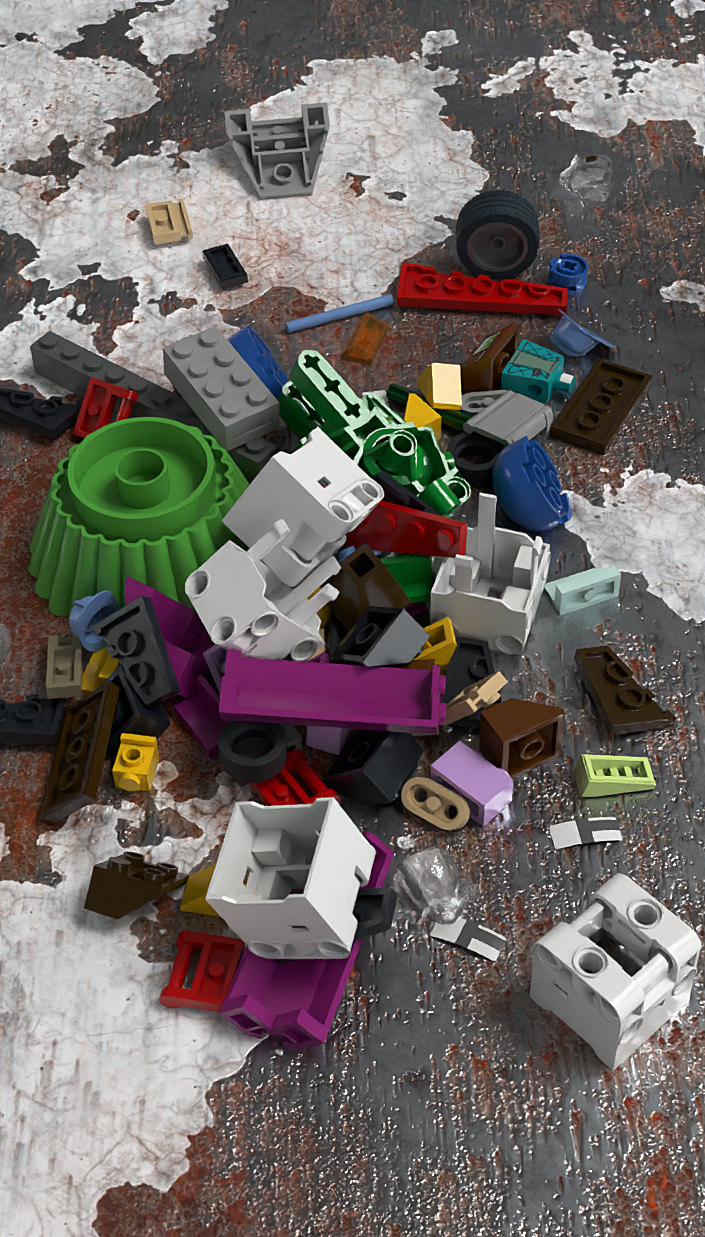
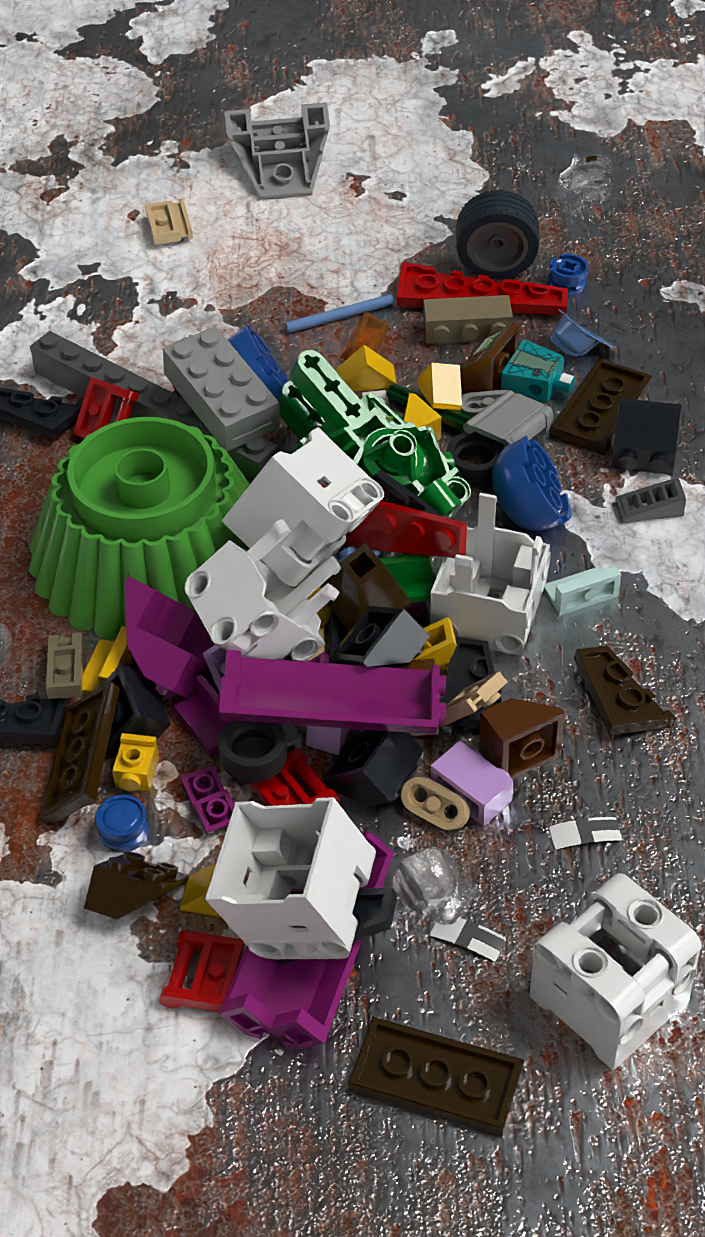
medium blue piece [69,591,120,652] -> none
black wing [91,596,180,706] -> none
black plate [202,244,248,290] -> none
yellowish green slope [574,754,656,797] -> none
none -> blue wheel [96,795,149,853]
none -> magenta slope [180,765,234,835]
none -> yellow slope [336,345,396,392]
none -> dark brown tile [348,1016,524,1137]
none -> dark tan brick [423,295,513,344]
none -> black slope [611,398,682,475]
none -> dark grey slope [615,479,686,523]

